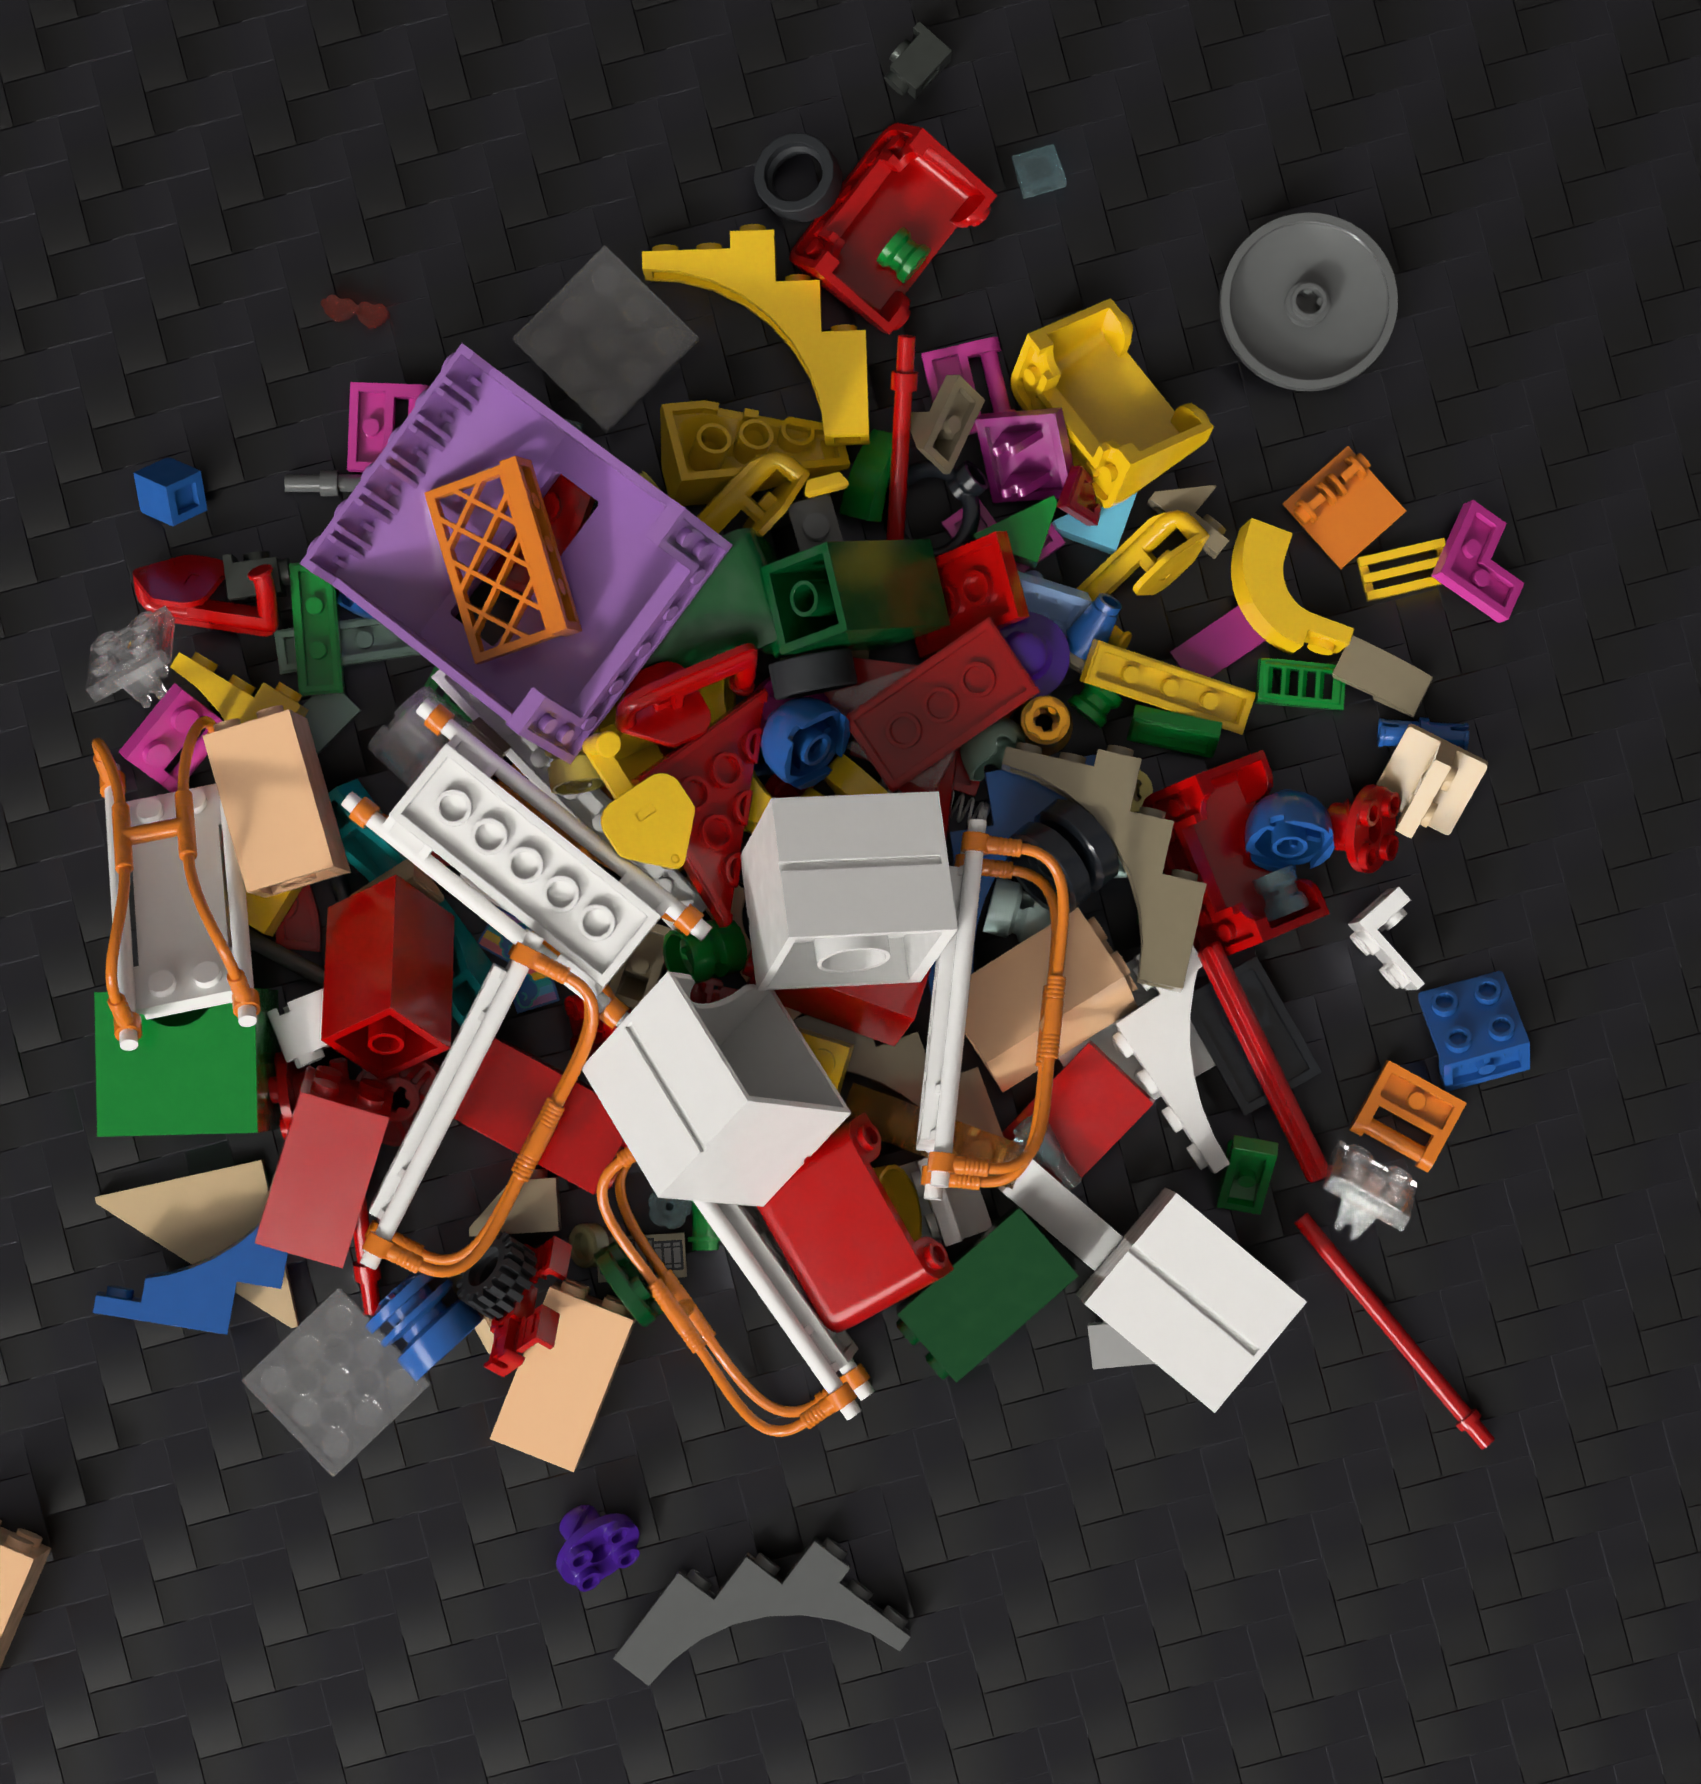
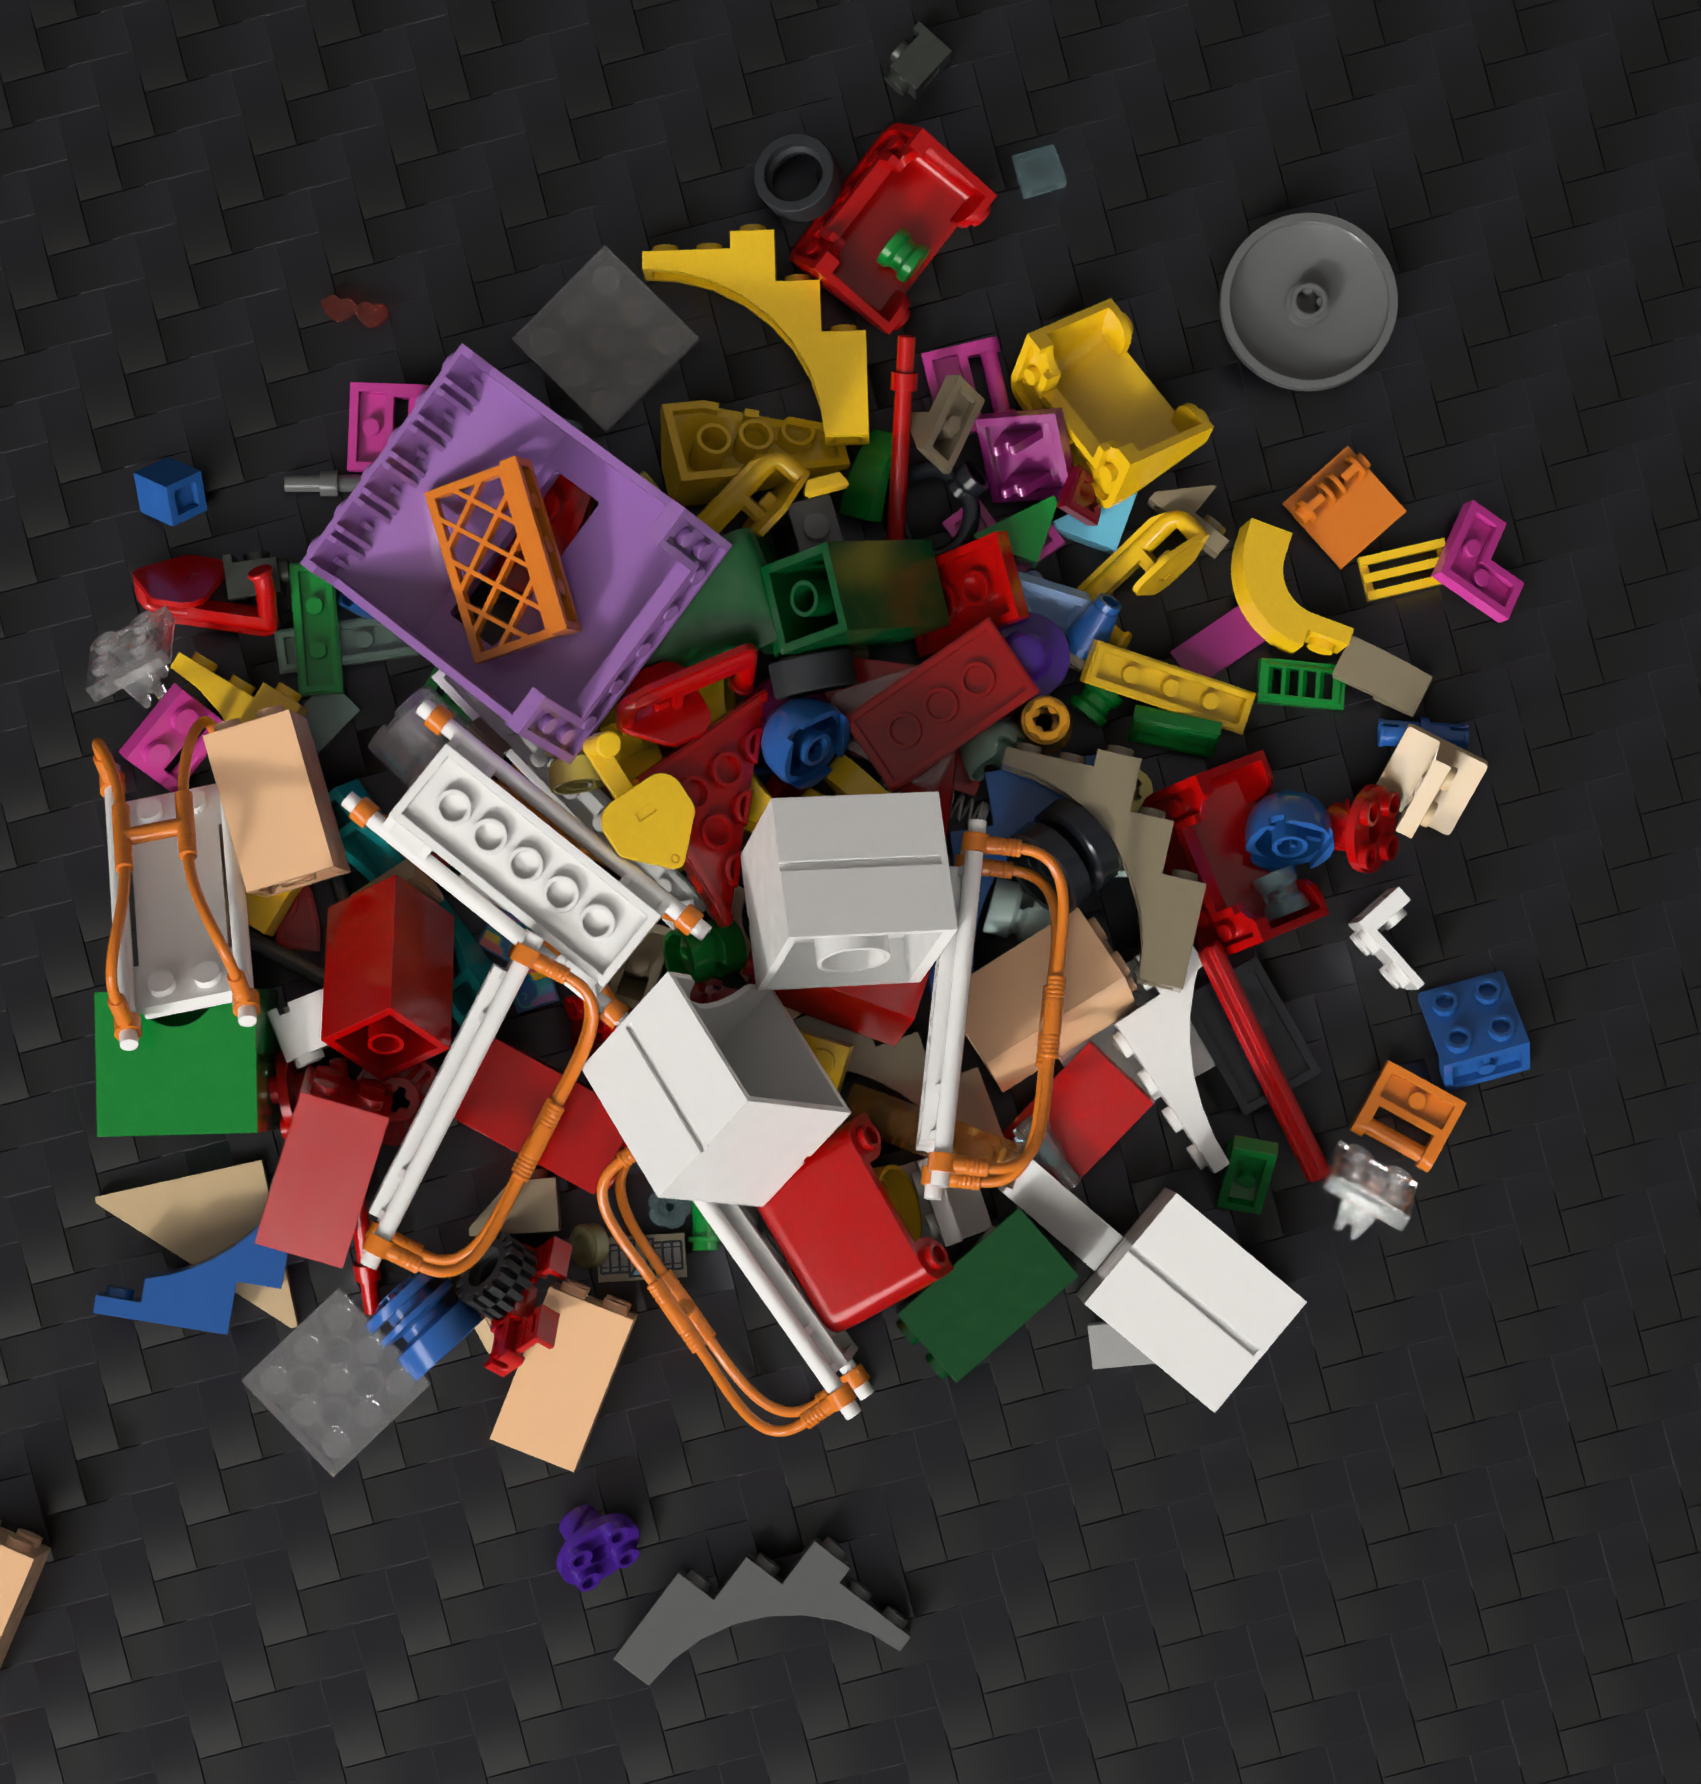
dark green tile [593,1241,663,1327] -> none
red bar [1294,1212,1495,1450] -> none

